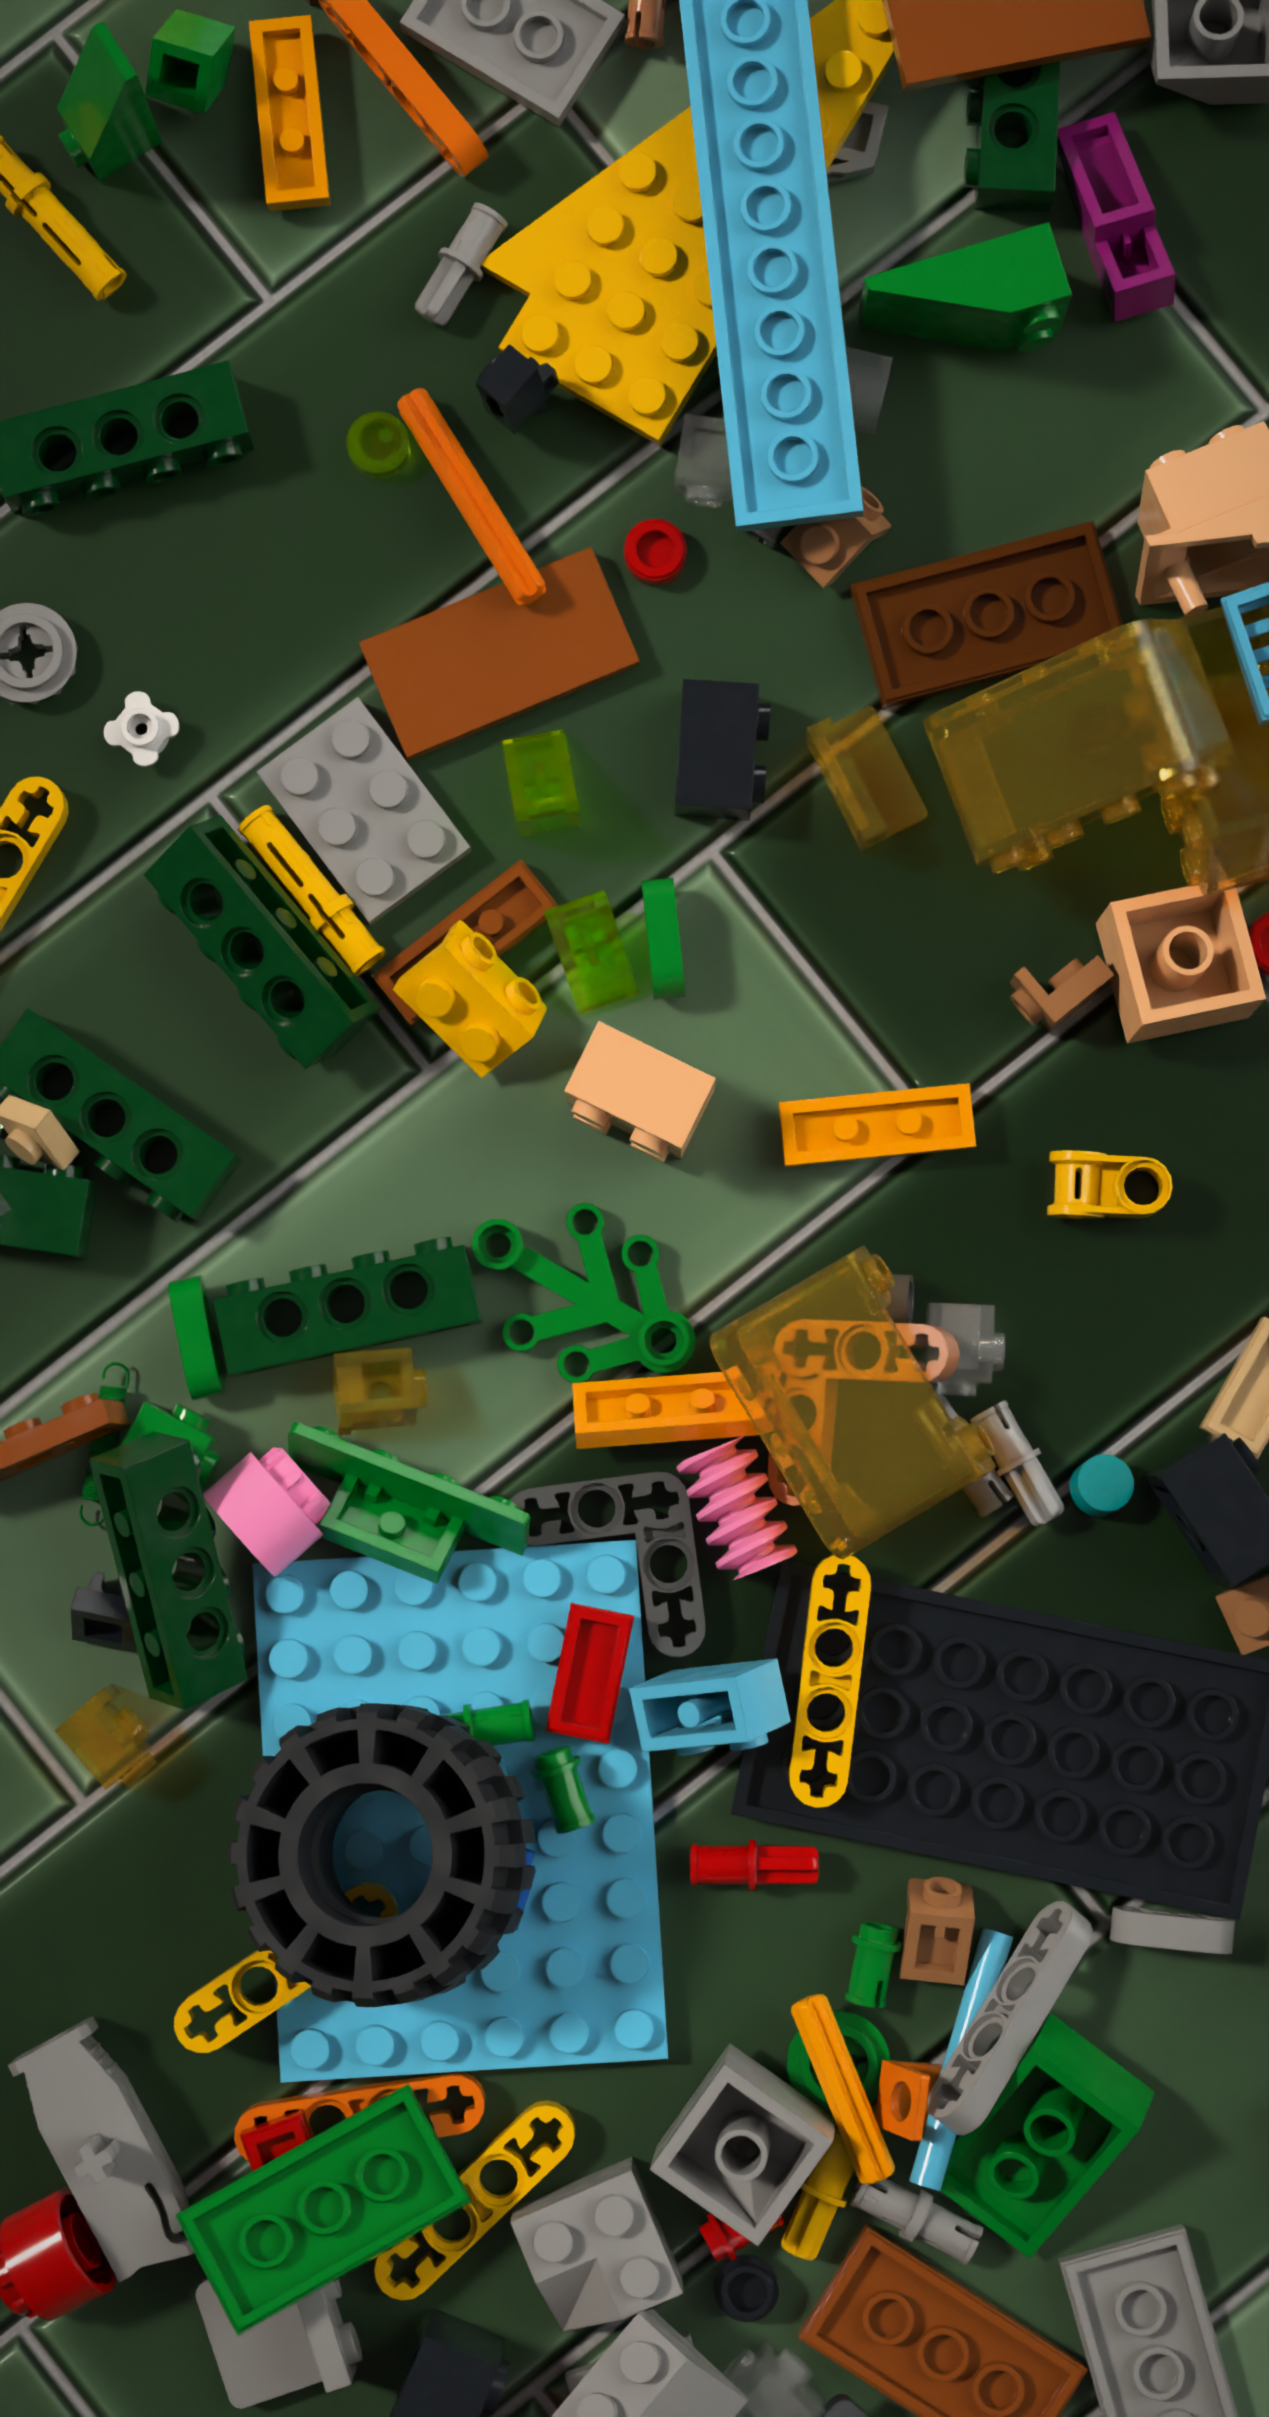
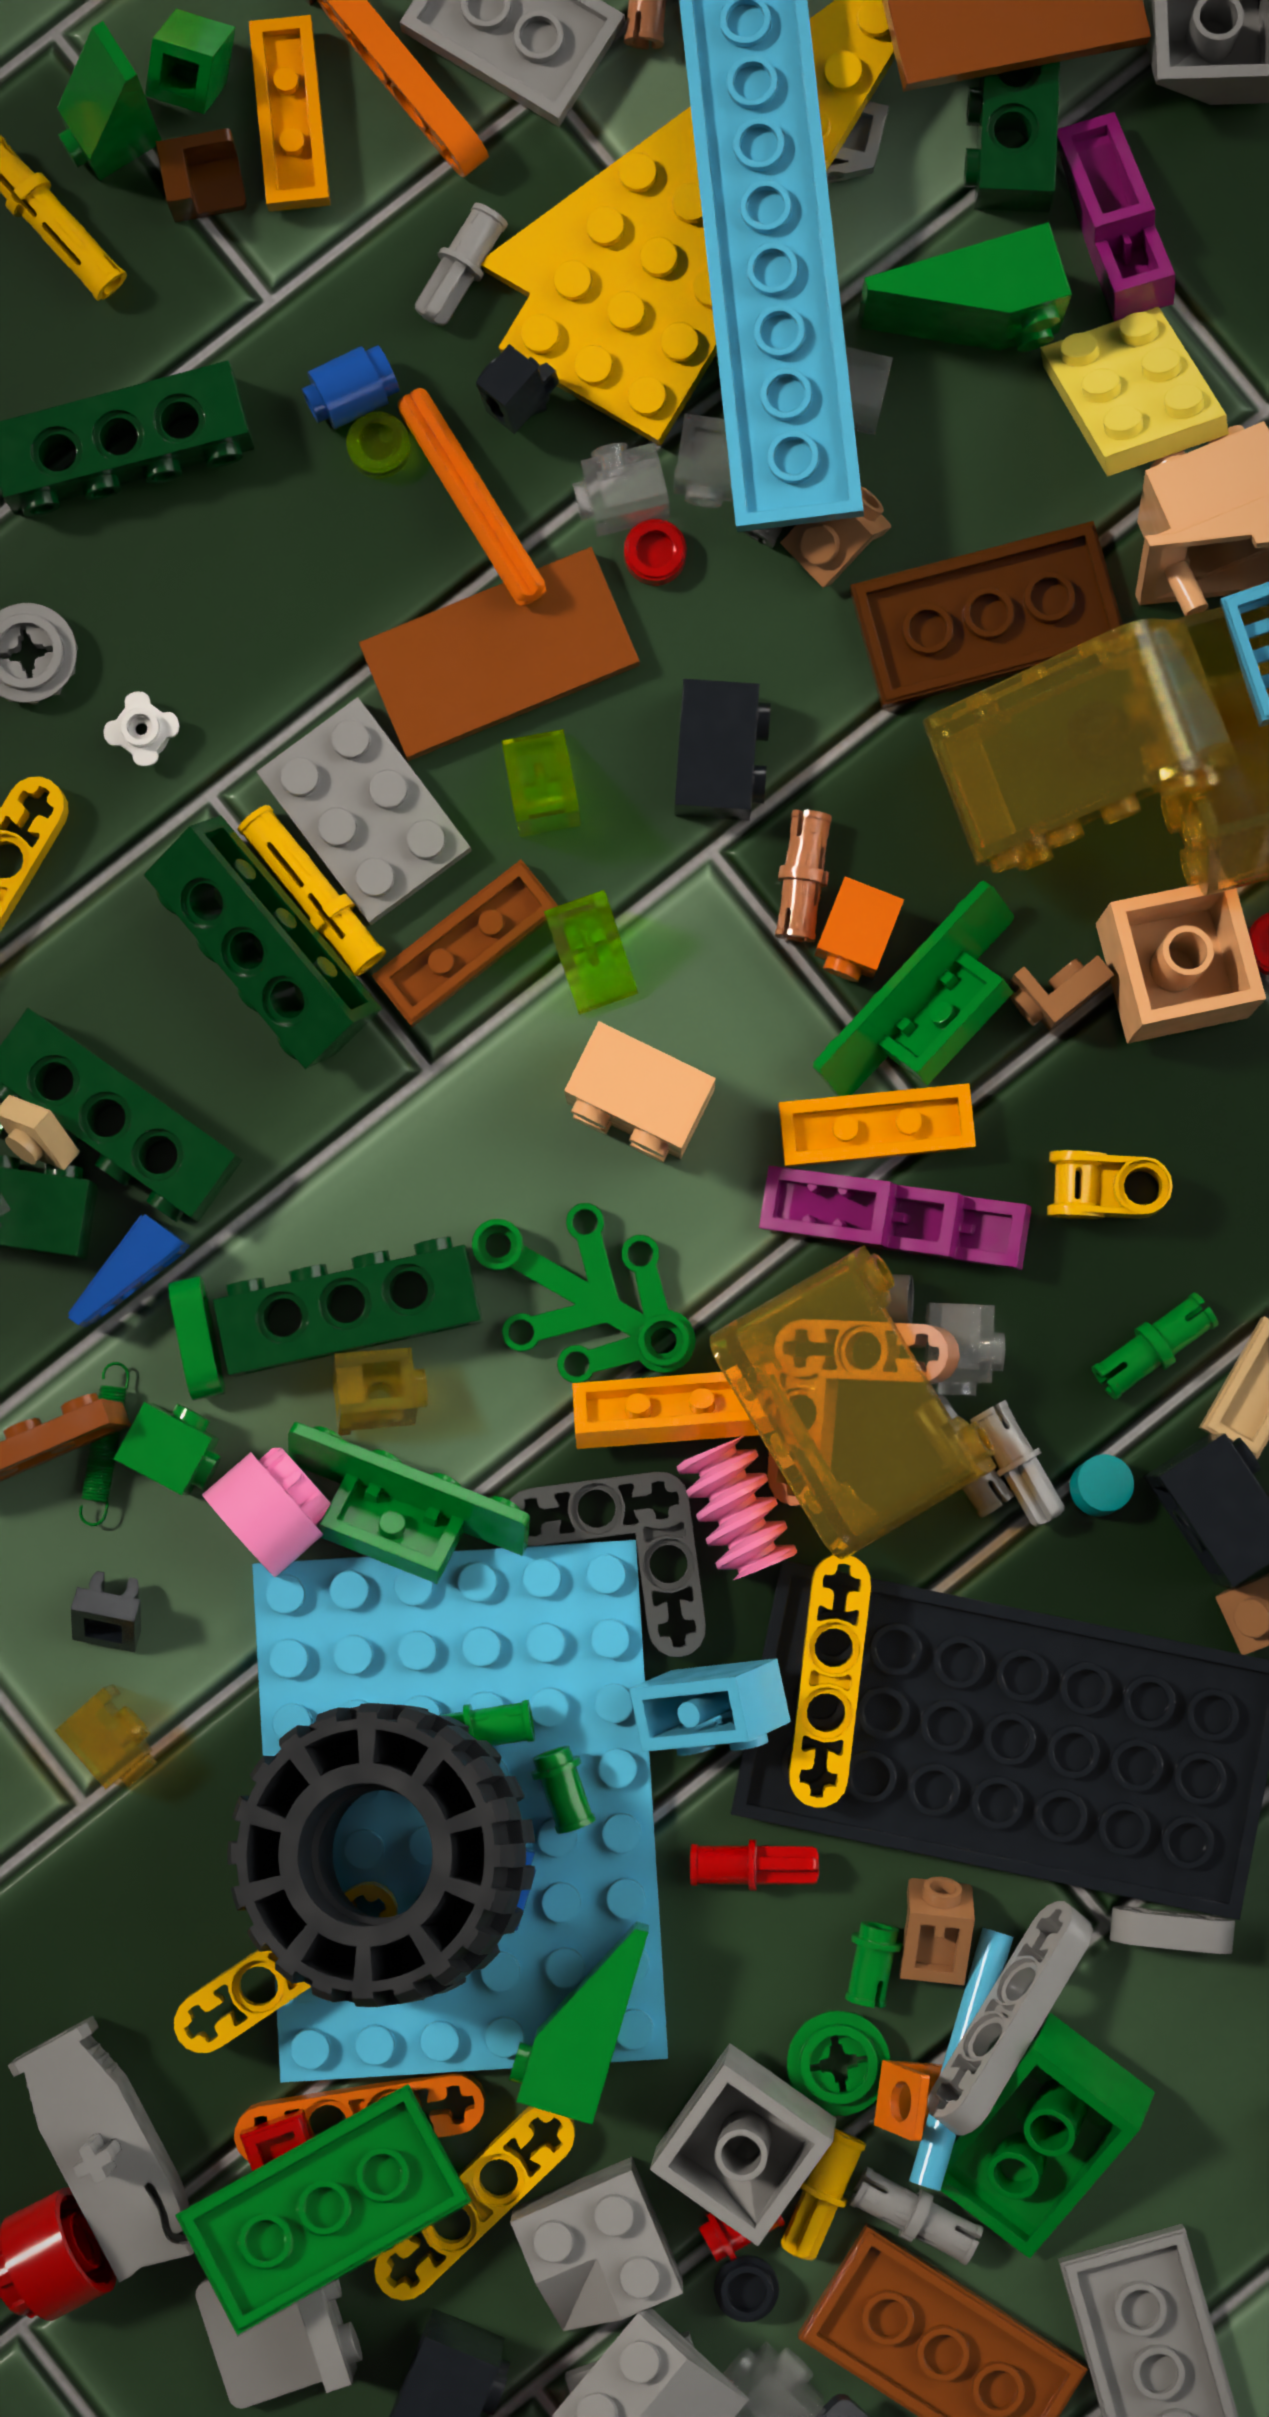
dark green brick [89,1431,248,1710] -> none
yellow bracket [393,920,547,1078] -> none
red tile [545,1602,635,1744] -> none
green beam [641,878,685,1000] -> none
light orange axle [791,1994,895,2184] -> none
clear yellow panel [805,706,927,851] -> none
none -> blue slope [68,1214,190,1327]
none -> reddish brown panel [156,128,247,223]
none -> blue brick [301,345,400,430]
none -> green slope [509,1921,649,2125]
none -> clear brick [572,443,670,537]
none -> magenta slope [759,1166,1032,1270]
none -> nougat pin [775,810,832,942]
none -> green bracket [812,881,1014,1096]
none -> orange brick [814,876,904,982]
none -> light yellow plate [1040,306,1229,477]
none -> green pin [1091,1292,1219,1400]

